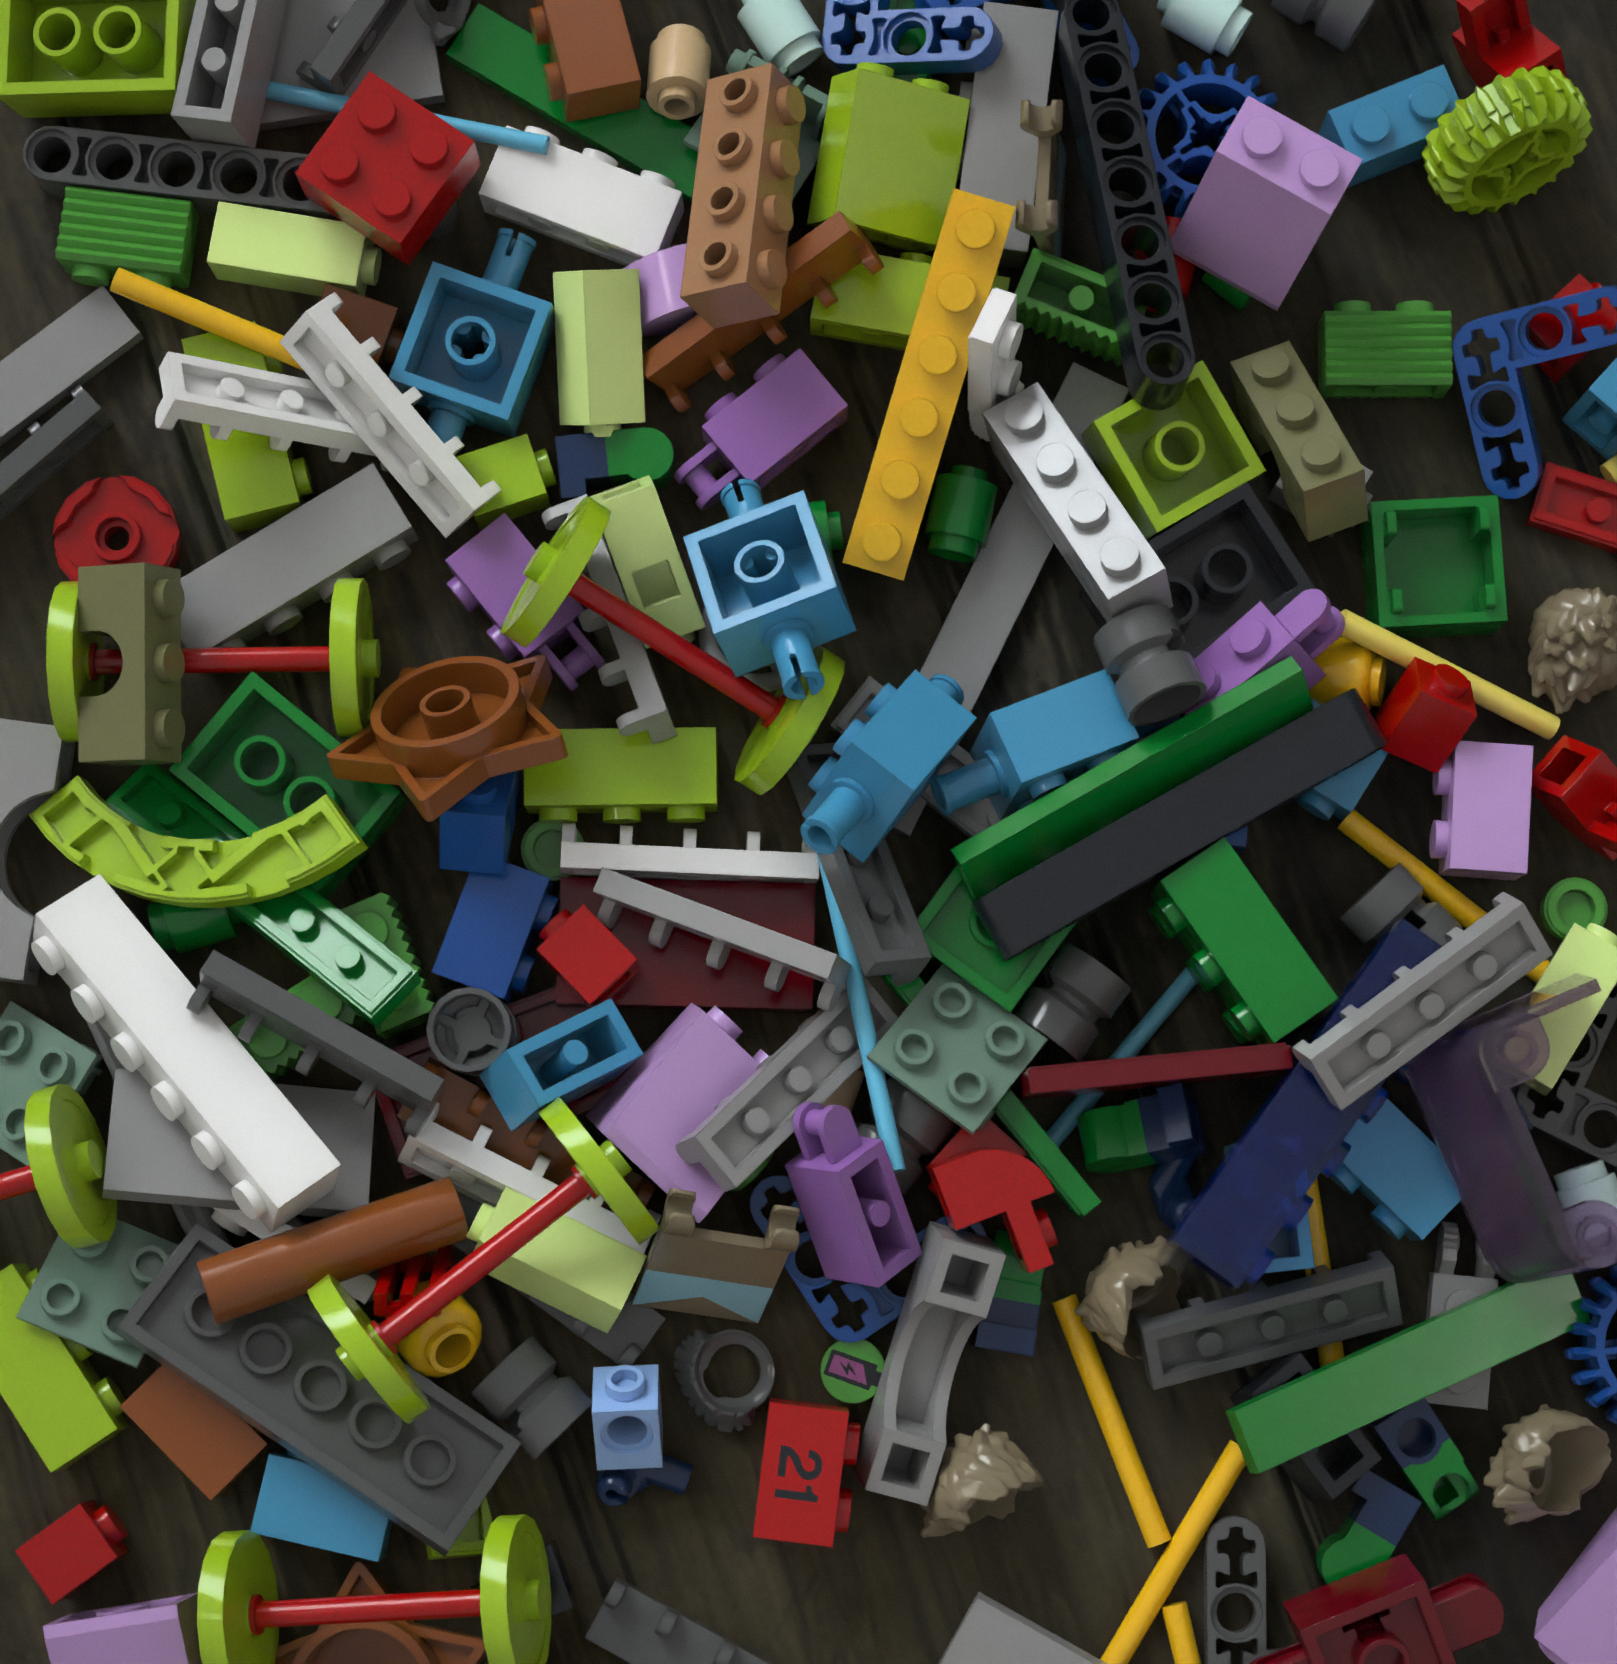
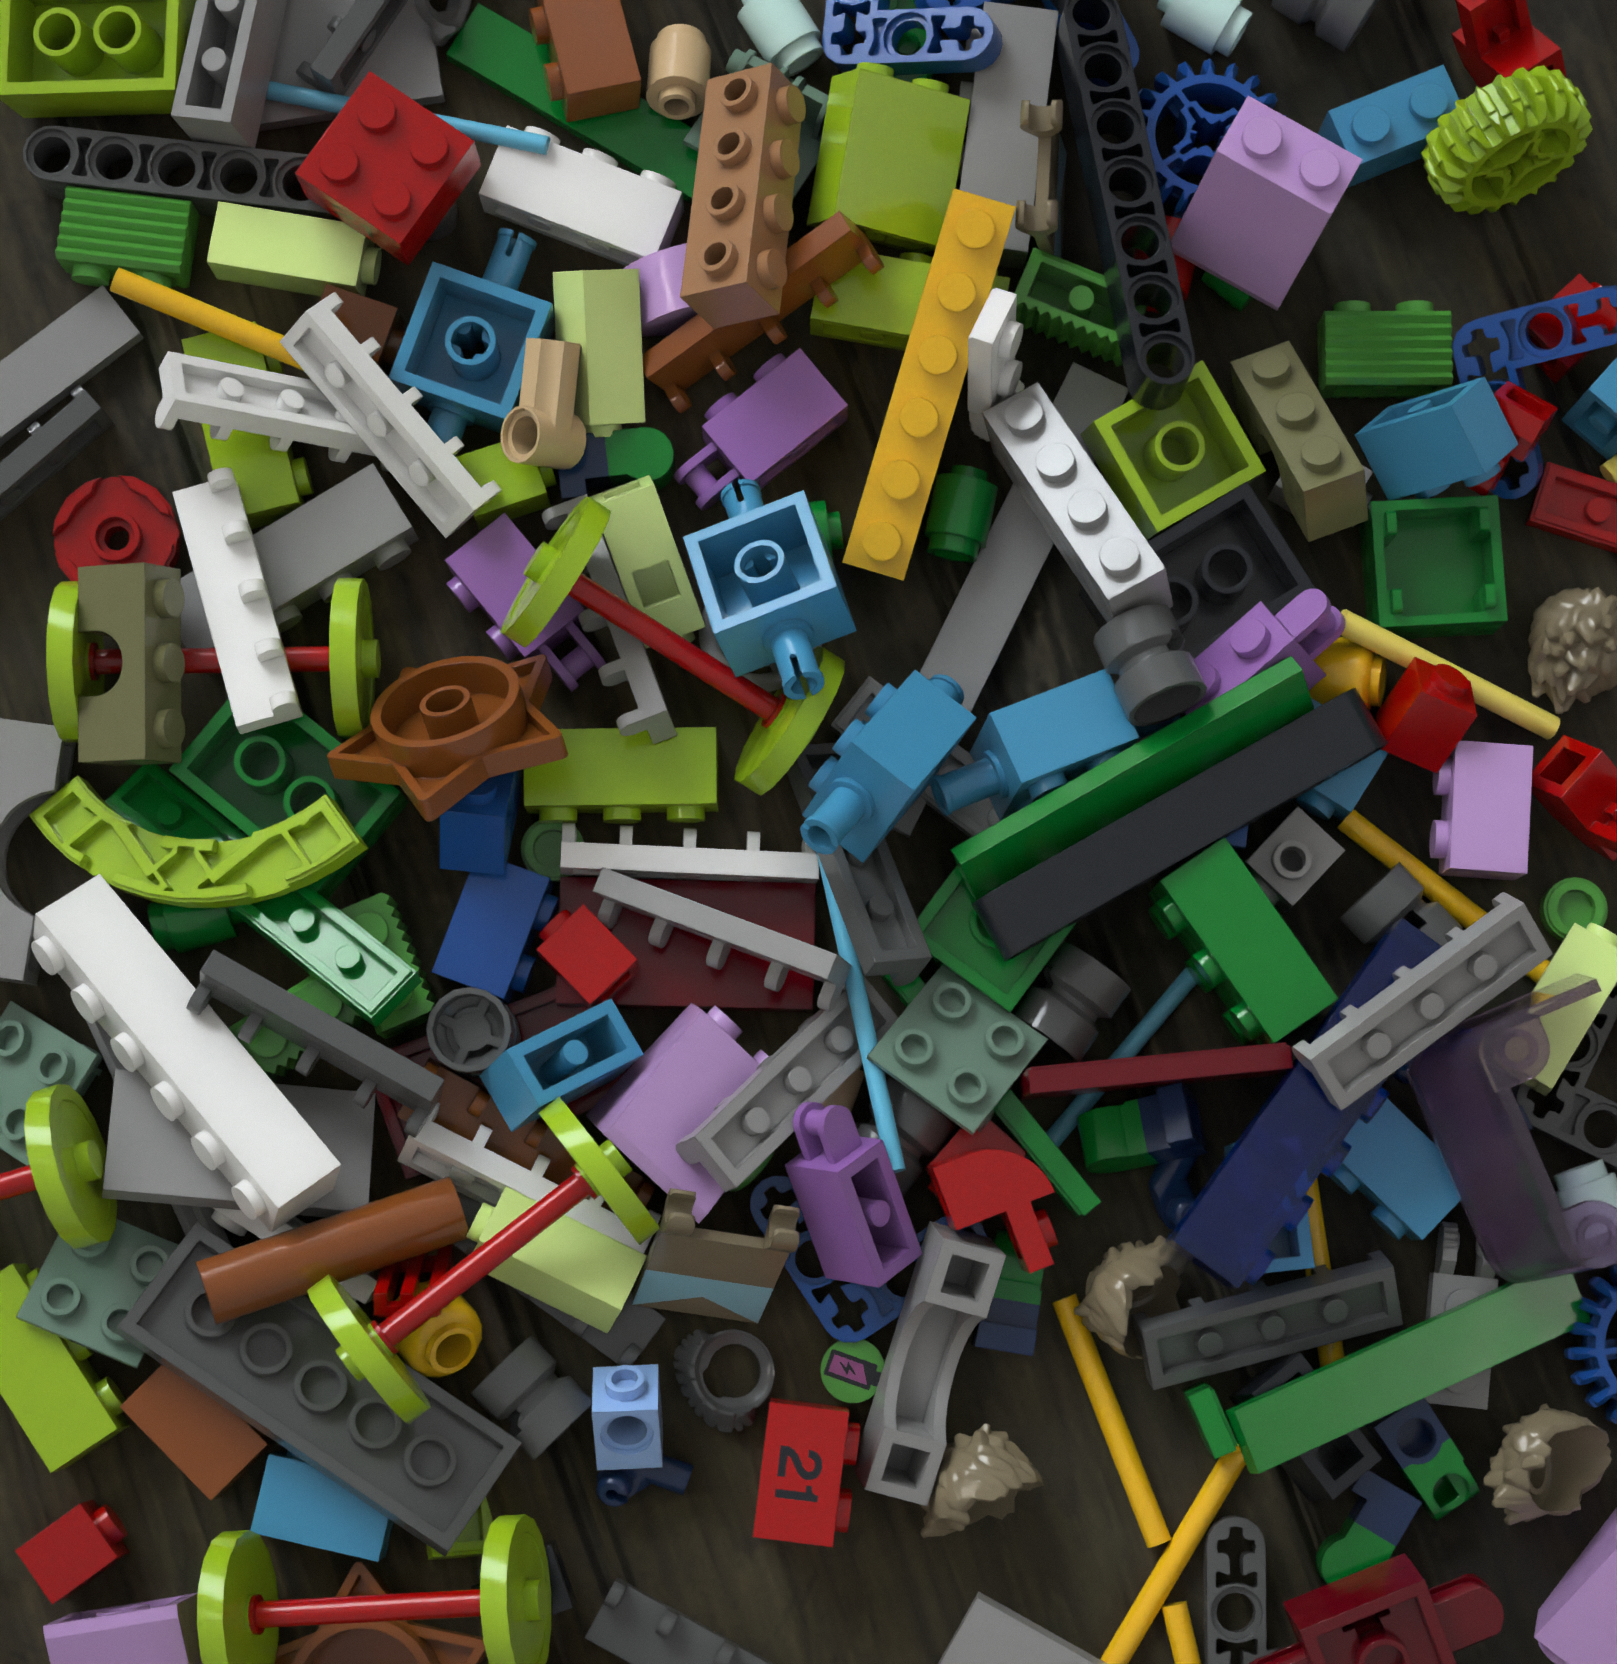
none -> white hinge [172,467,303,734]
none -> tan piece [500,338,586,470]
none -> green tile [1181,1381,1238,1459]
none -> light grey brick [1244,807,1345,912]
none -> dark azure brick [1355,376,1518,501]
none -> red piece [1463,381,1558,496]

